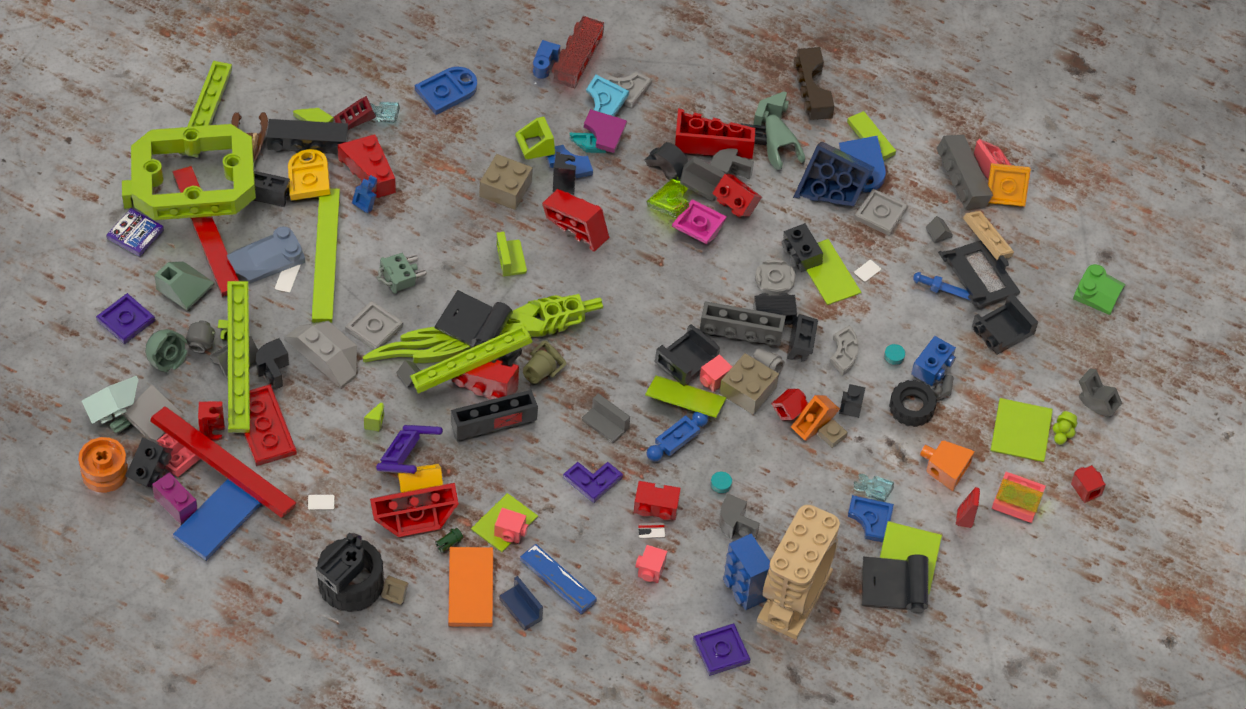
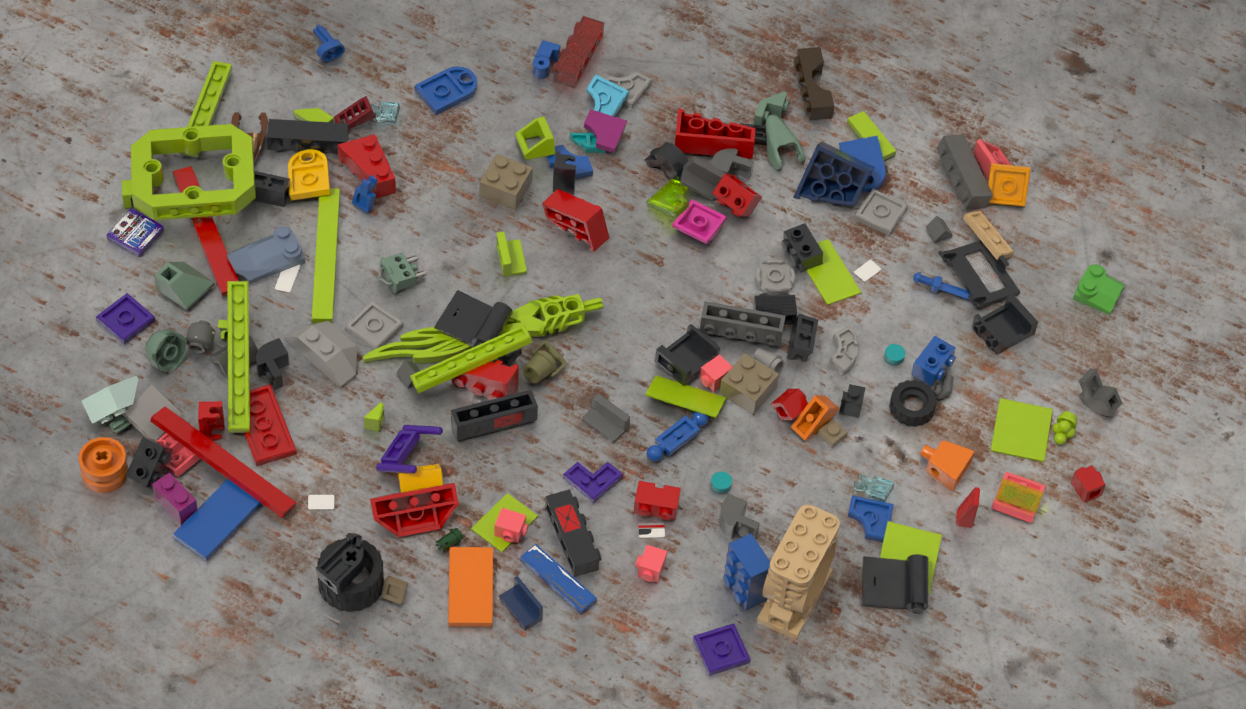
none -> blue piece [313,24,345,62]
none -> black brick [545,489,601,577]

